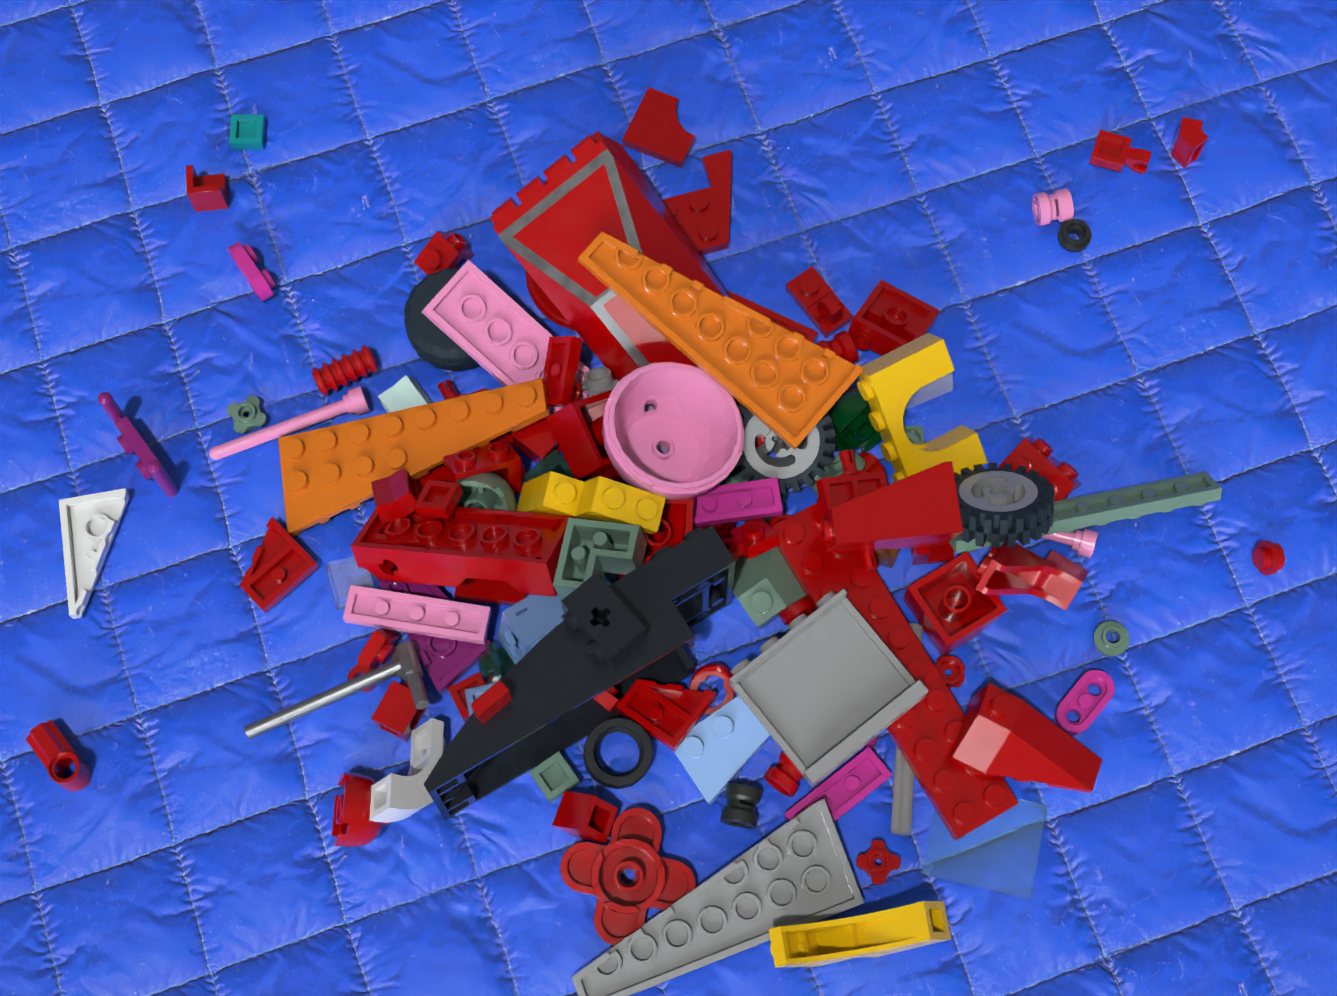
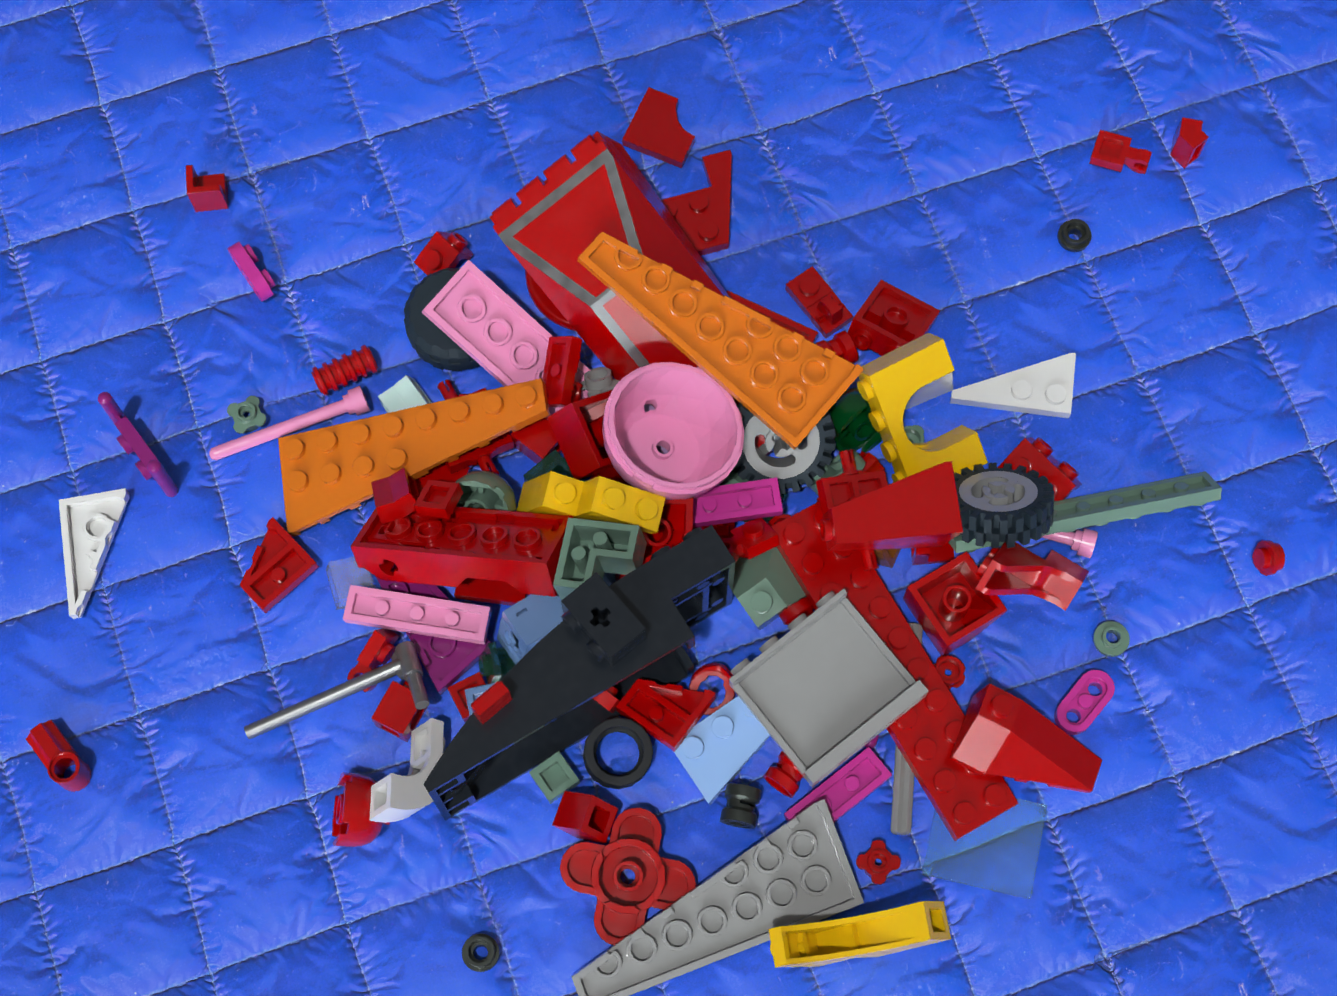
teal tile [229,114,266,150] -> none
red bracket [443,441,525,495] -> none
bright pink wheel [1032,188,1074,226] -> none
none -> pearl dark grey plate [462,934,500,972]
none -> white wing [950,353,1076,419]

